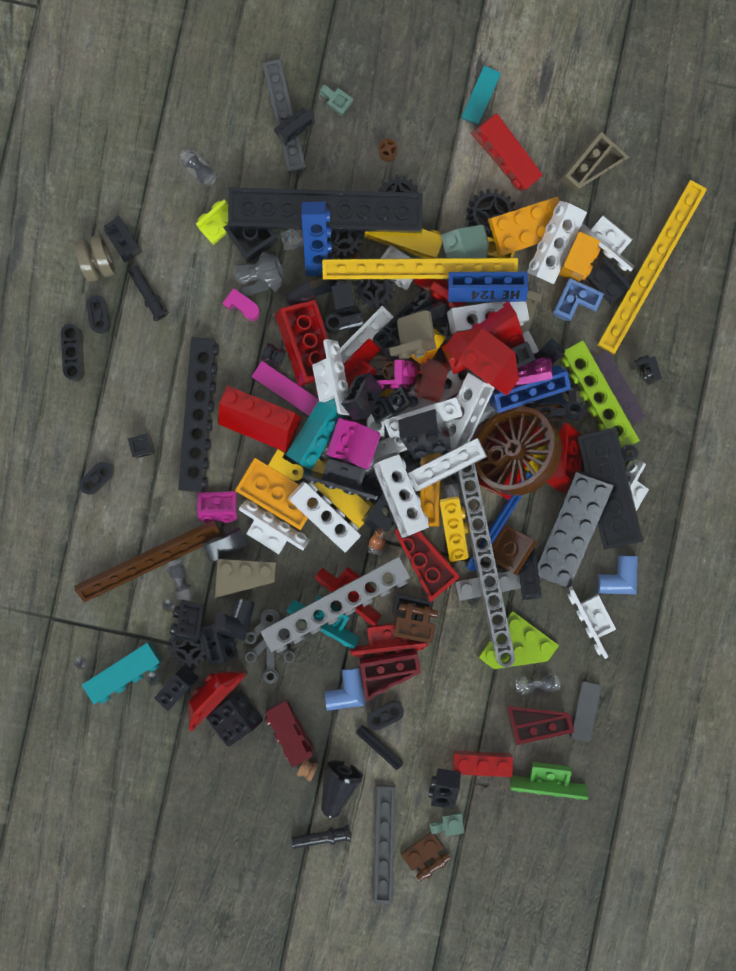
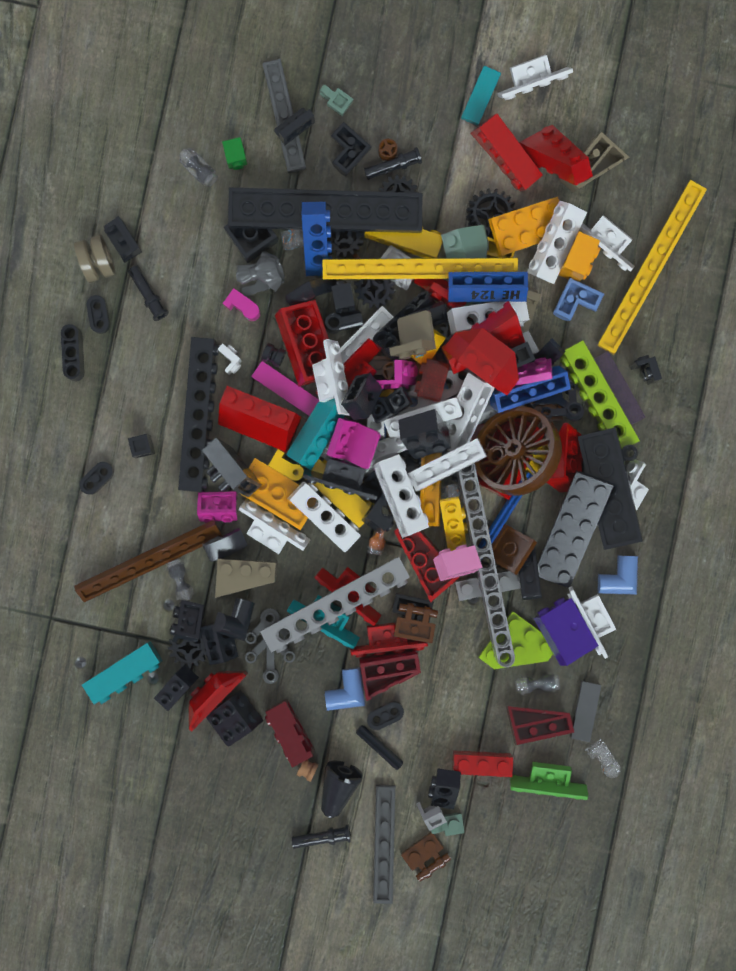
neon yellow bracket [196,199,228,245] -> none
black bracket [586,258,631,305] -> none
none -> black piece [202,437,262,497]
none -> white bracket [218,343,242,375]
none -> green brick [222,137,248,170]
none -> black brick [331,122,372,176]
none -> black pin [364,147,422,180]
none -> light grey panel [416,802,447,831]
none -> bright pink brick [433,544,482,581]
none -> white bracket [497,55,573,100]
none -> red wedge [519,125,593,186]
none -> dark purple piece [533,597,599,666]
none -> clear leg [585,739,620,778]

